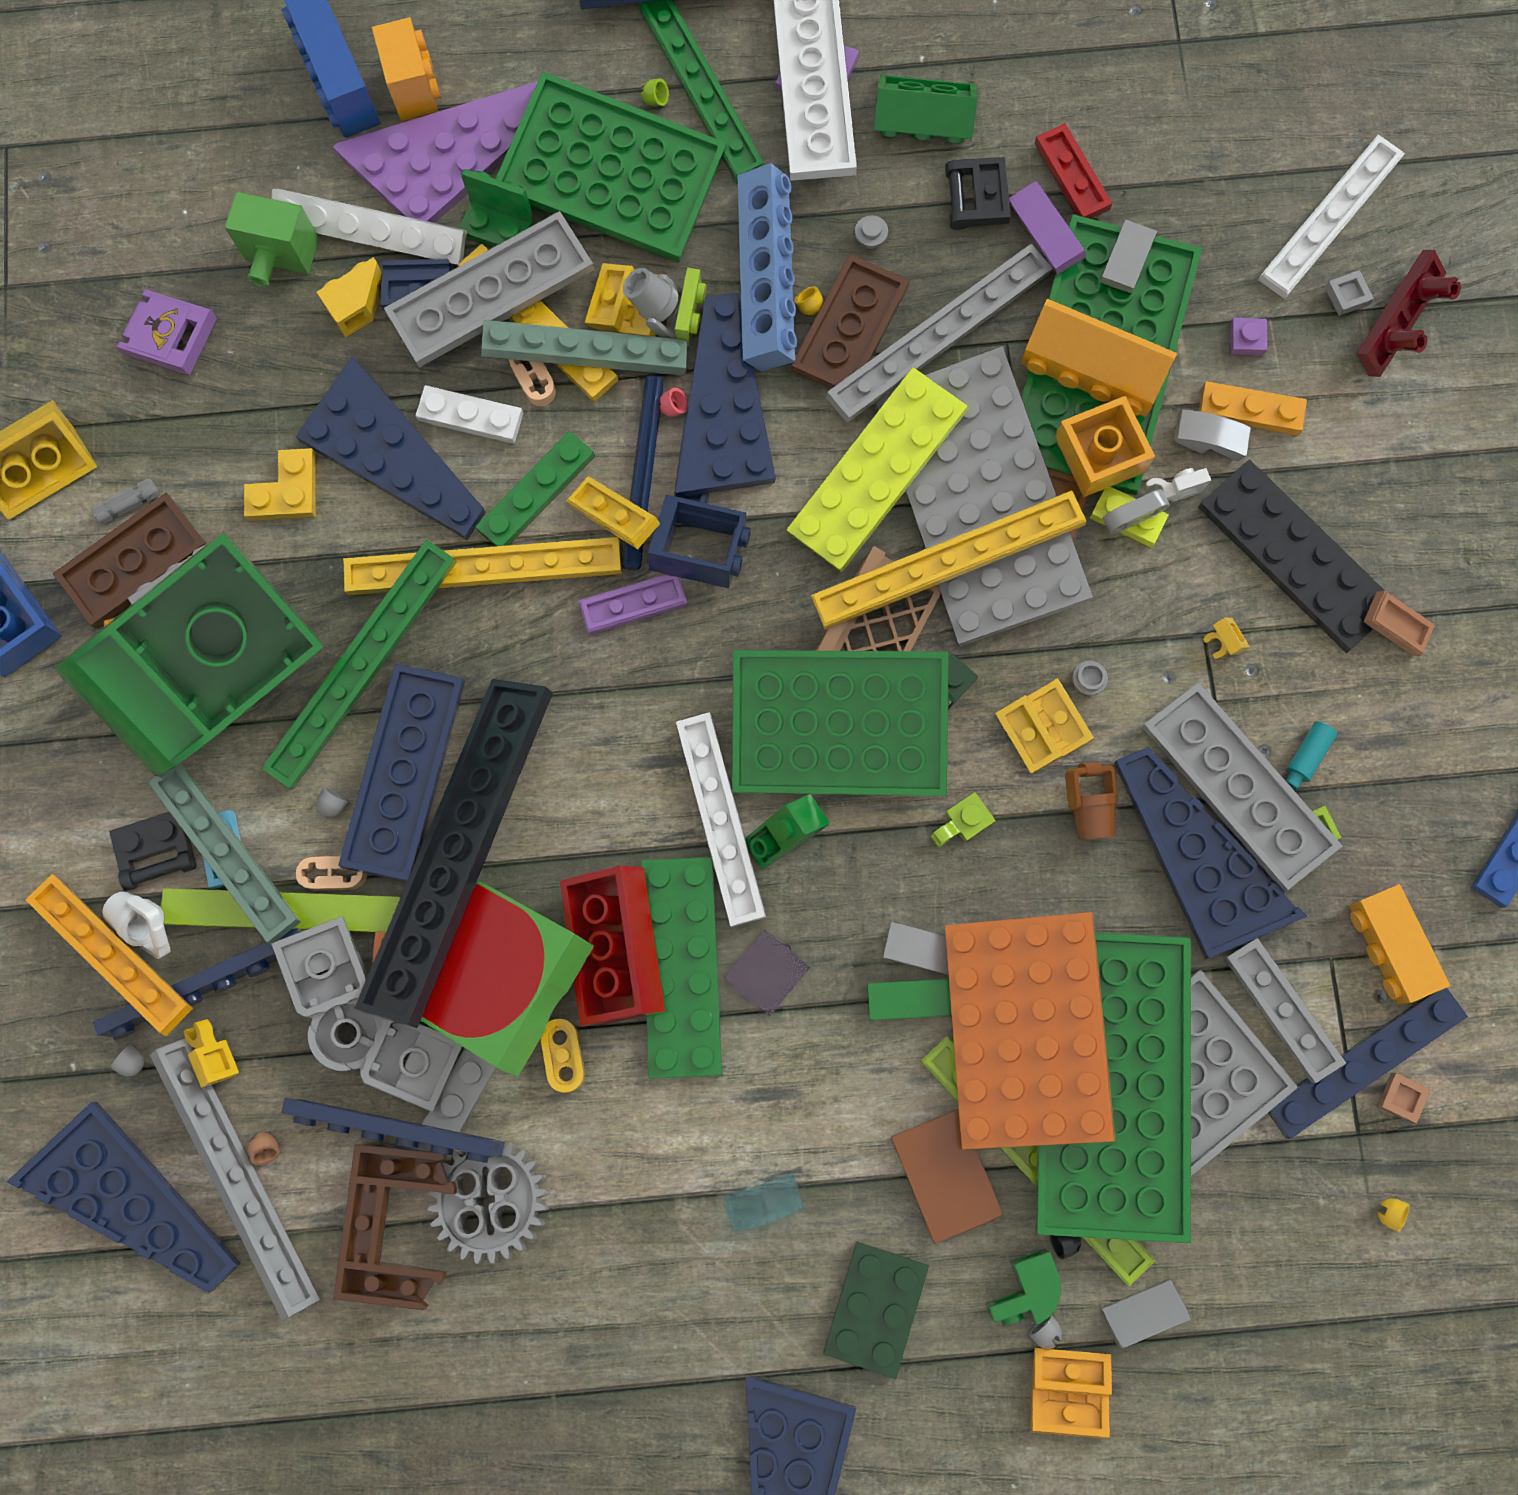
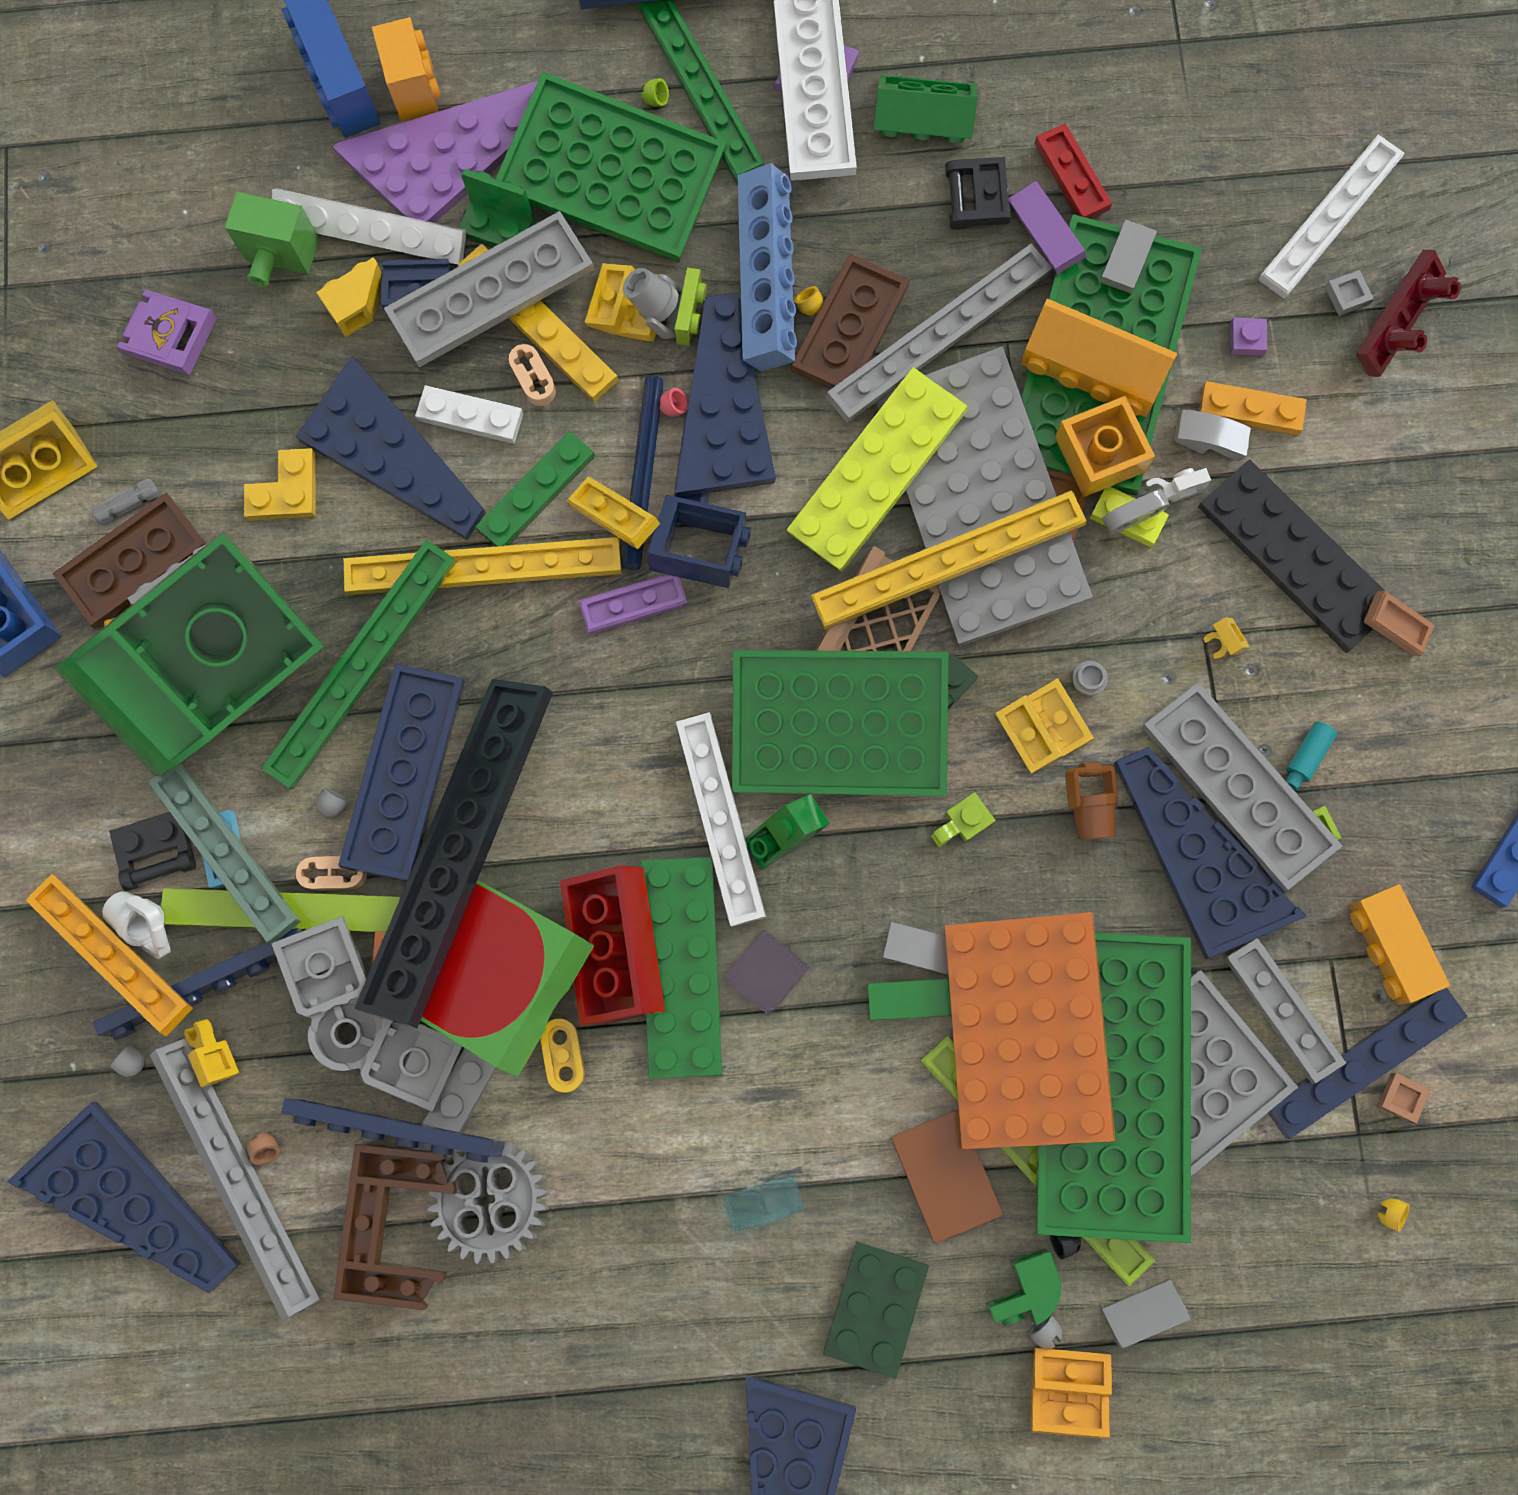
sand green plate [481,320,687,376] -> none
light grey plate [855,215,888,249] -> none

